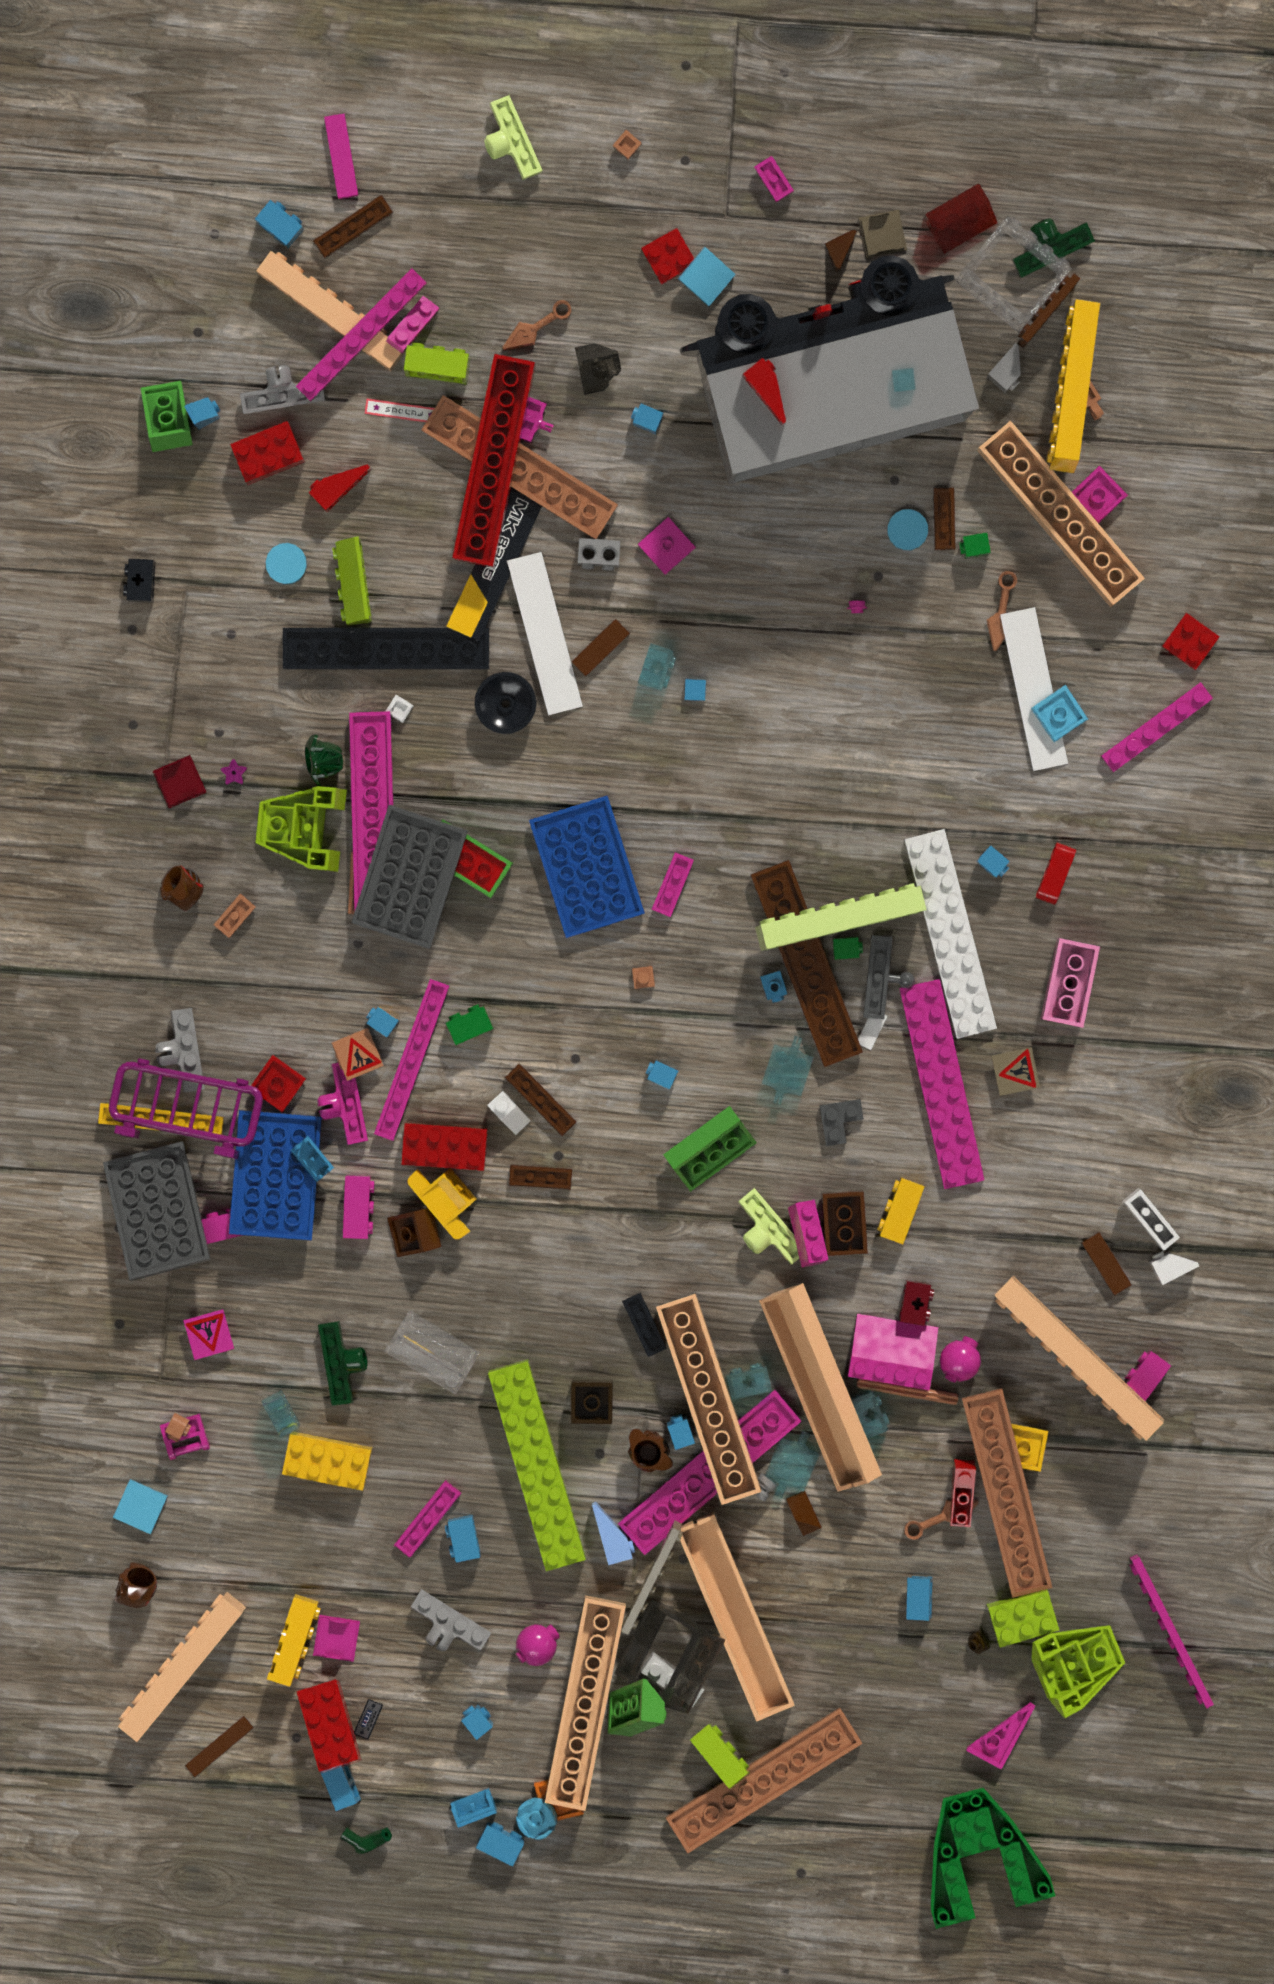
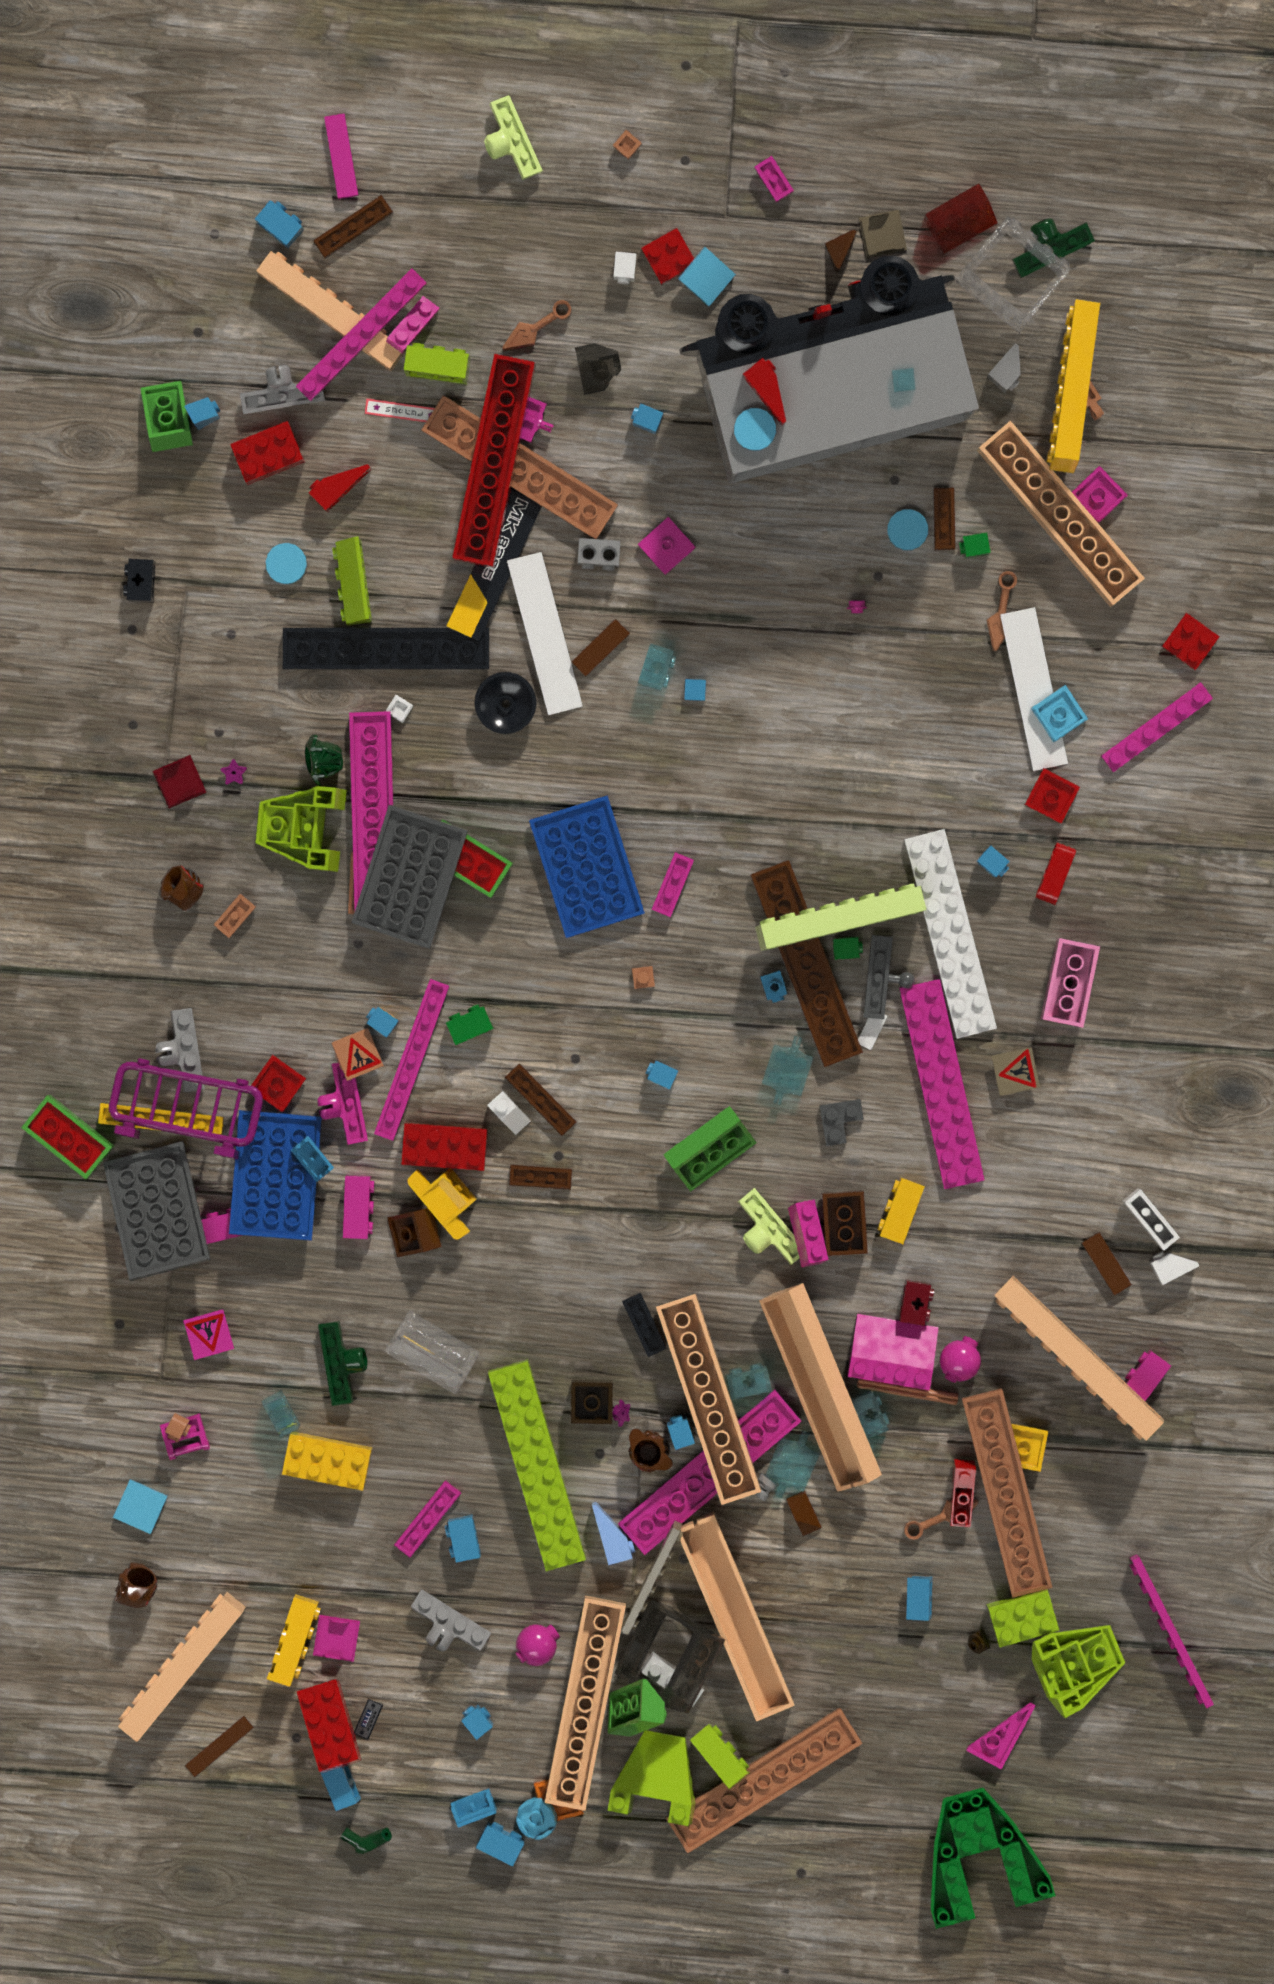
reddish brown plate [1017,273,1081,349] -> none
none -> red brick [21,1095,115,1179]
none -> lime wedge [607,1730,695,1826]
none -> magenta plate [613,1400,630,1427]
none -> white brick [614,252,636,284]
none -> medium azure tile [734,408,776,451]
none -> red plate [1024,768,1080,824]

